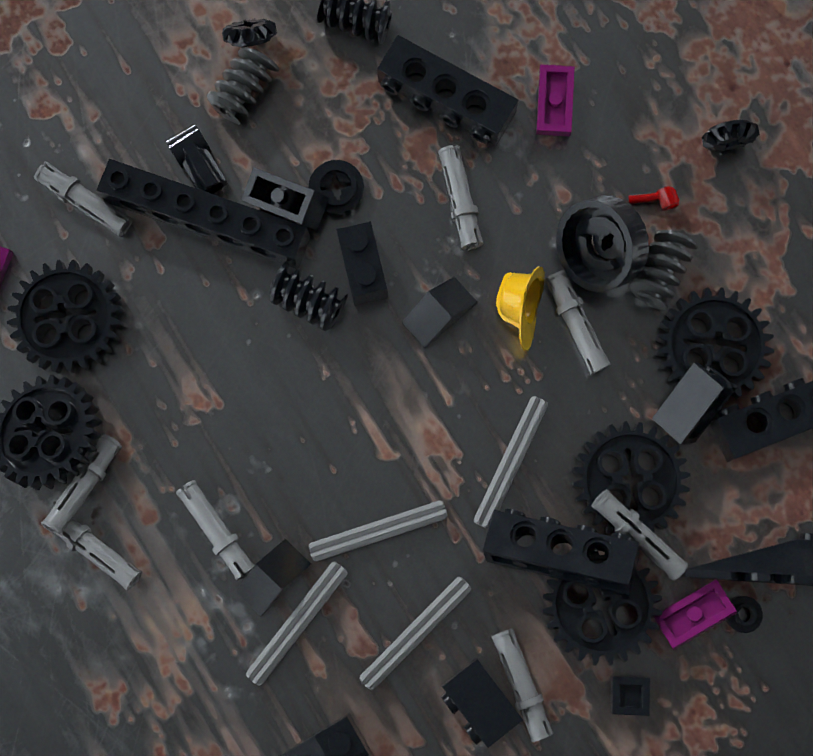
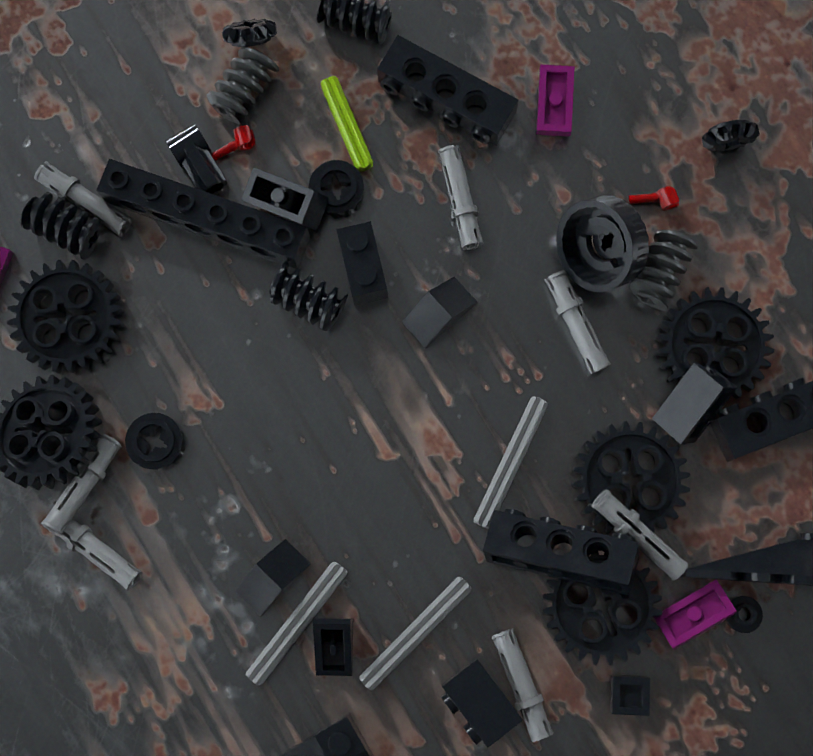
light grey pin [176,480,255,581] -> none
light grey axle [309,500,447,562] -> none
yellow piece [496,266,545,350] -> none
none -> black piece [20,192,101,260]
none -> black gear [125,413,183,470]
none -> red hand [211,125,255,161]
none -> black slope [313,618,353,676]
none -> lime axle [320,76,373,172]

